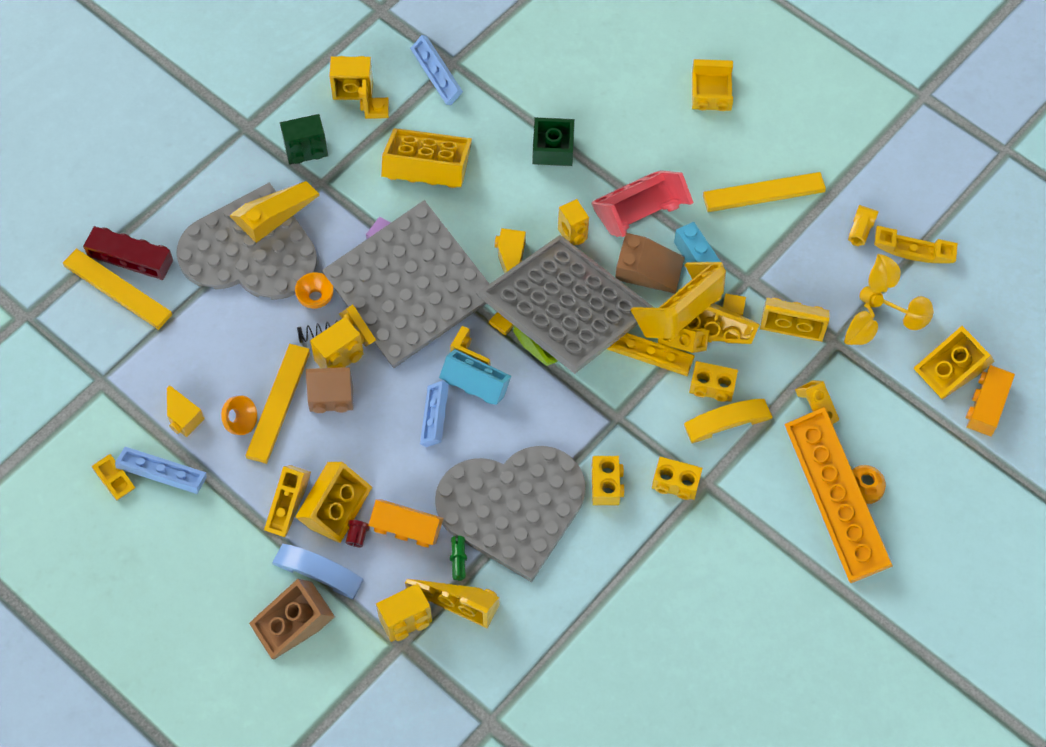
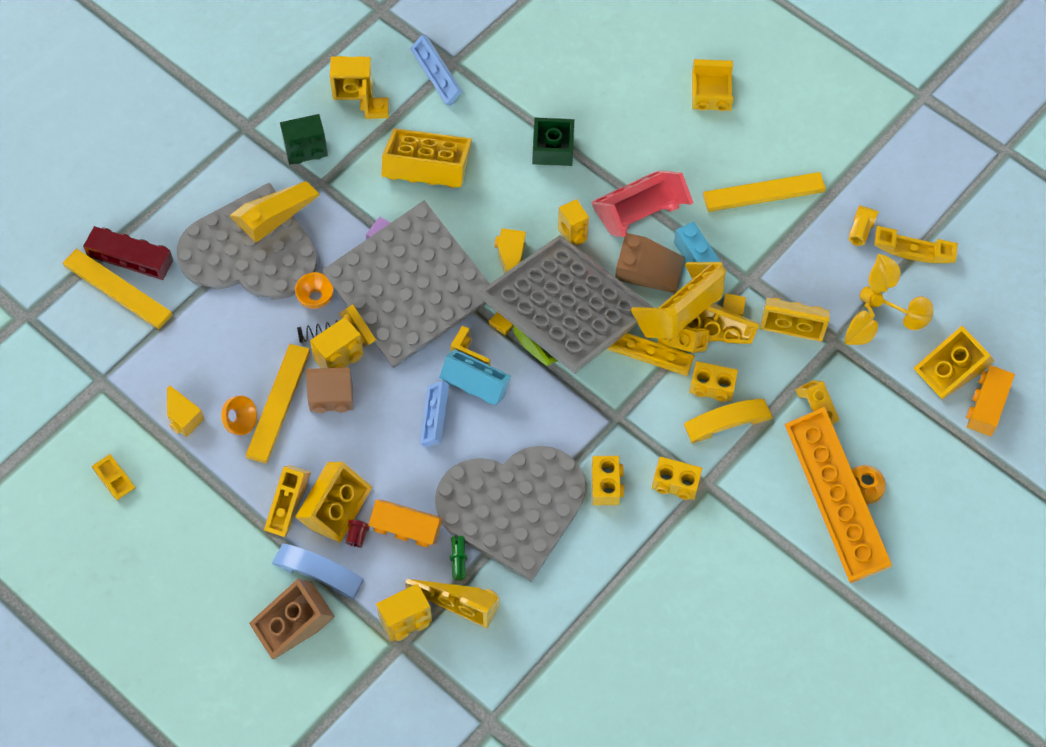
light blue plate [115,447,207,494] -> none

